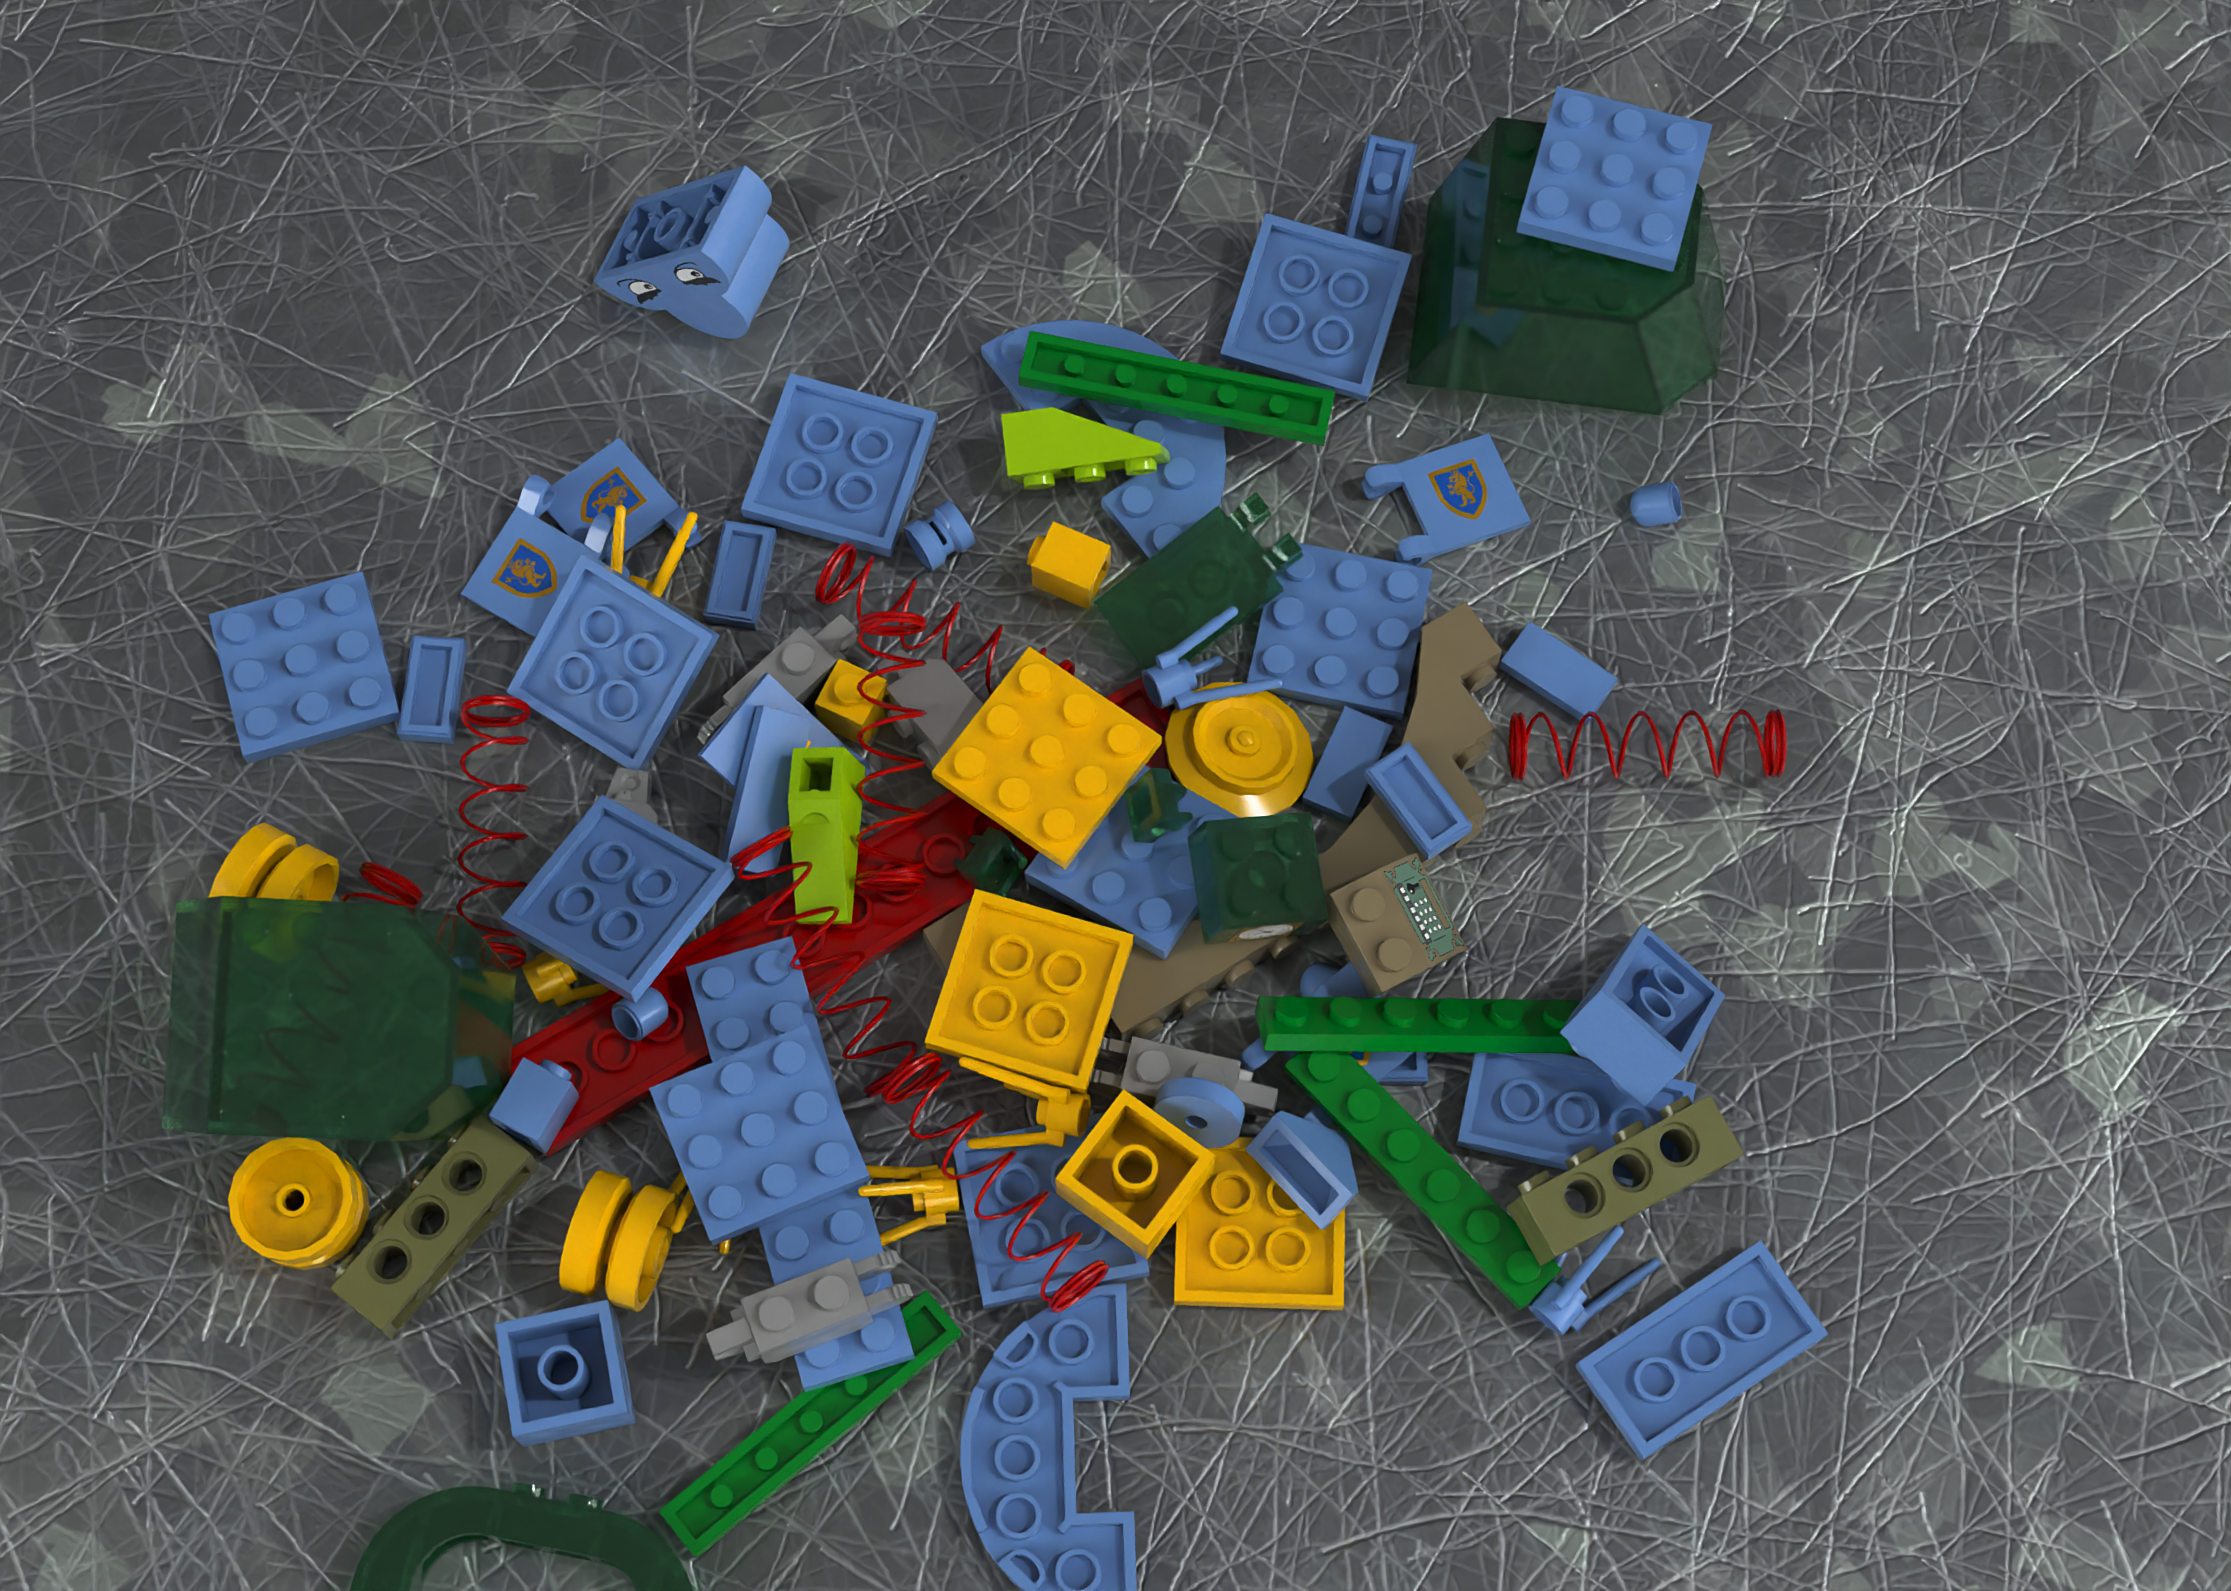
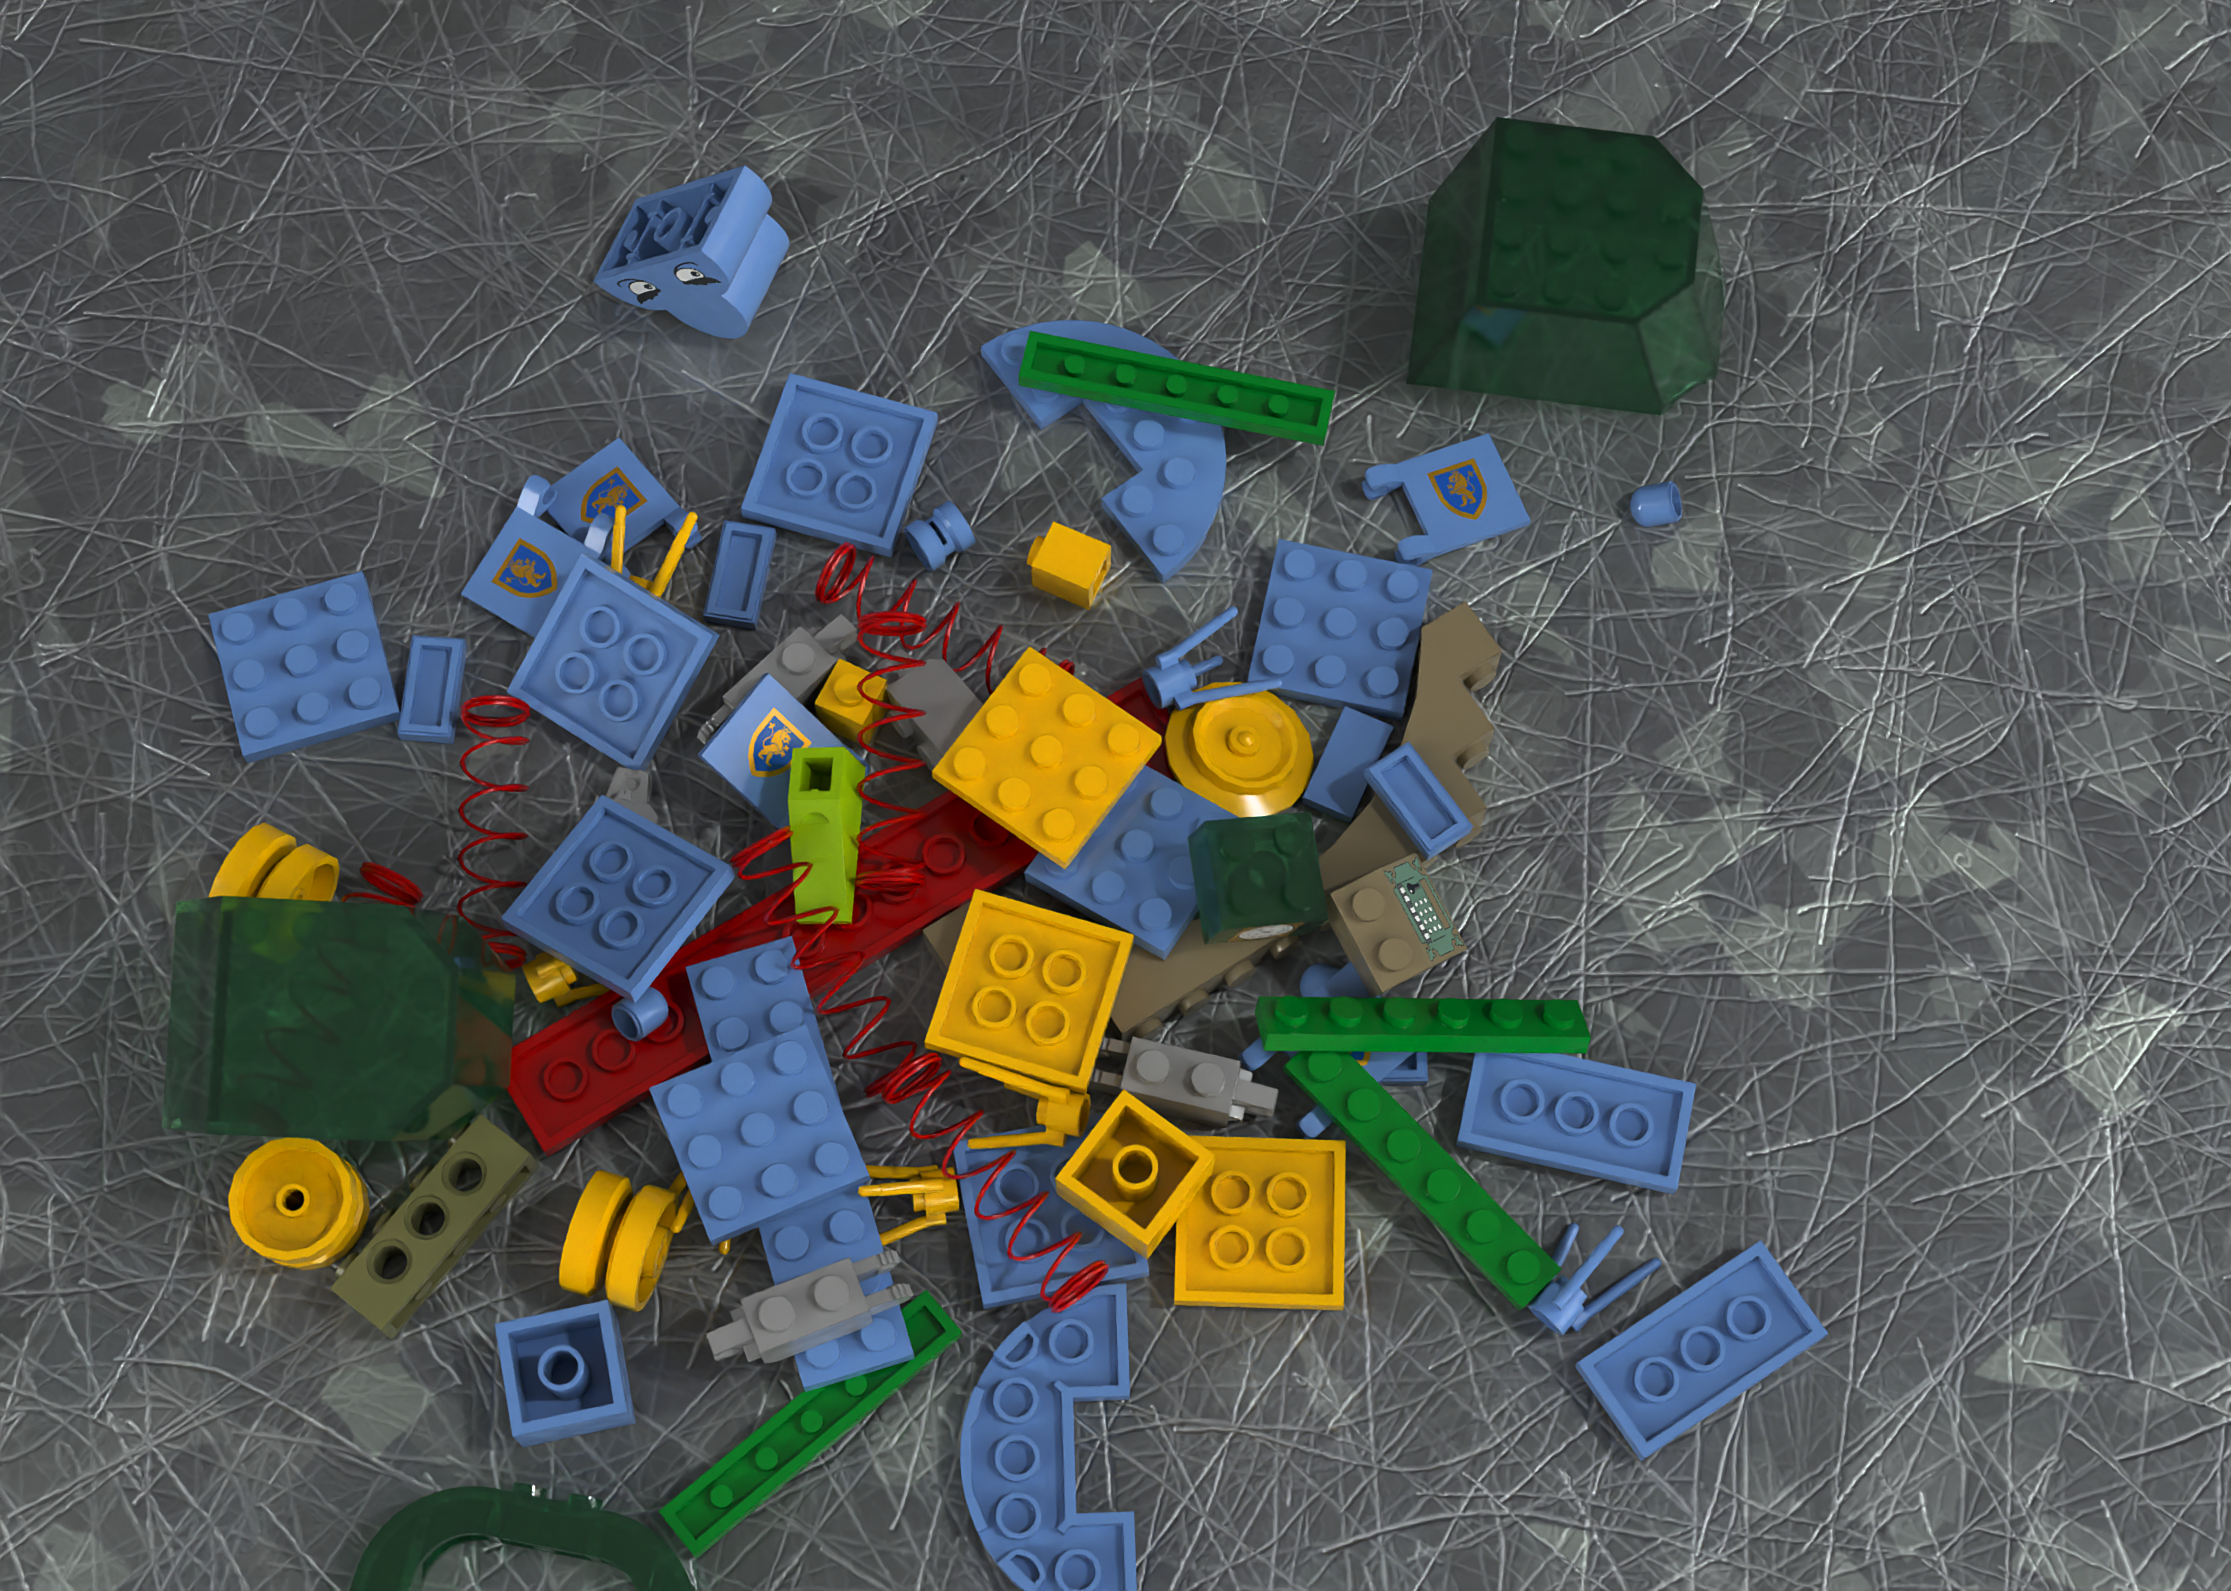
medium blue brick [489,1057,580,1154] -> none
medium blue tile [720,705,813,878] -> none
clear green tile [953,826,1029,897] -> none
lime slope [1001,407,1170,490] -> none
clear green tile [1093,492,1304,669] -> none
clear green tile [1124,768,1193,843] -> none
medium blue piece [1153,1077,1245,1148] -> none
medium blue plate [1220,213,1412,402] -> none
medium blue slope [1245,1111,1359,1230] -> none
medium blue tile [1344,134,1417,249] -> none
medium blue tile [1499,621,1618,725] -> none
olive brick [1507,1095,1744,1266] -> none
red piece [1509,709,1787,781] -> none
medium blue plate [1516,85,1713,272] -> none
medium blue slope [1559,924,1726,1107] -> none

